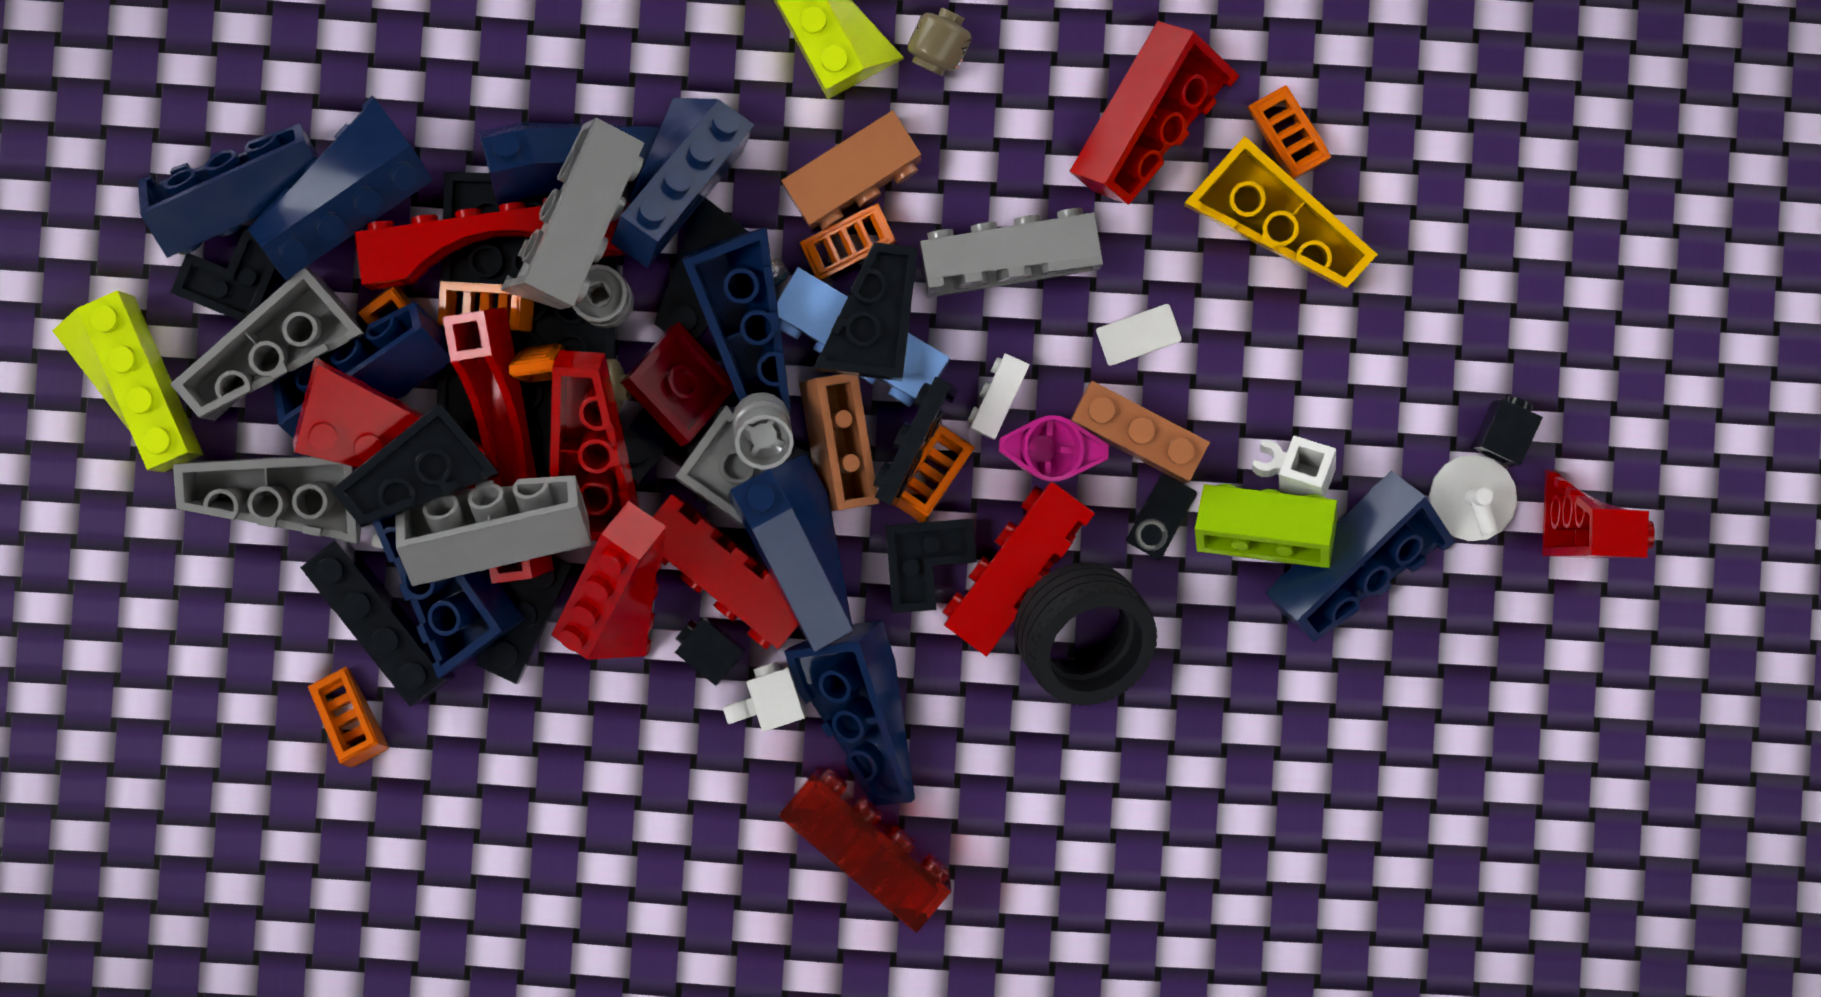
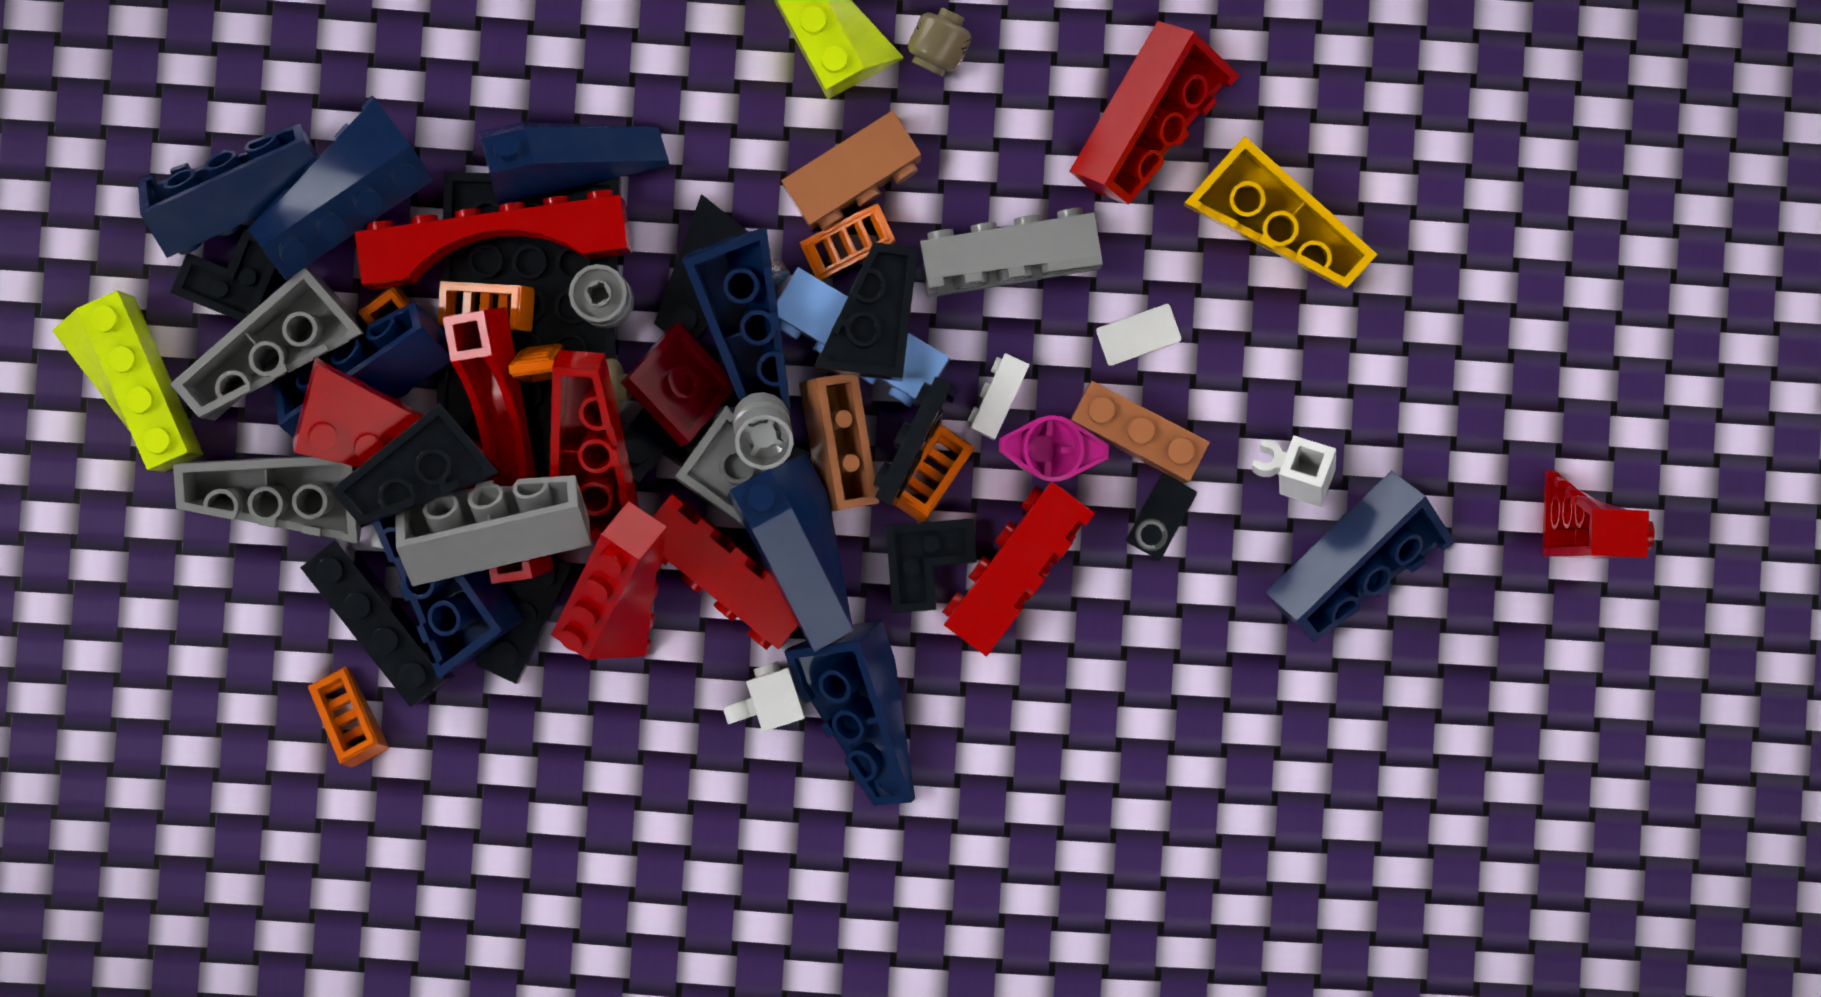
light grey wedge [501,118,644,310] -> none
dark blue wedge [611,98,755,268] -> none
black brick [674,617,747,686] -> none
clear red brick [778,767,952,933] -> none
black tyre [1014,562,1157,706] -> none
lime brick [1195,484,1337,568] -> none
orange slope [1247,85,1332,180] -> none
white shield [1429,454,1517,541] -> none
black brick [1470,396,1543,467] -> none

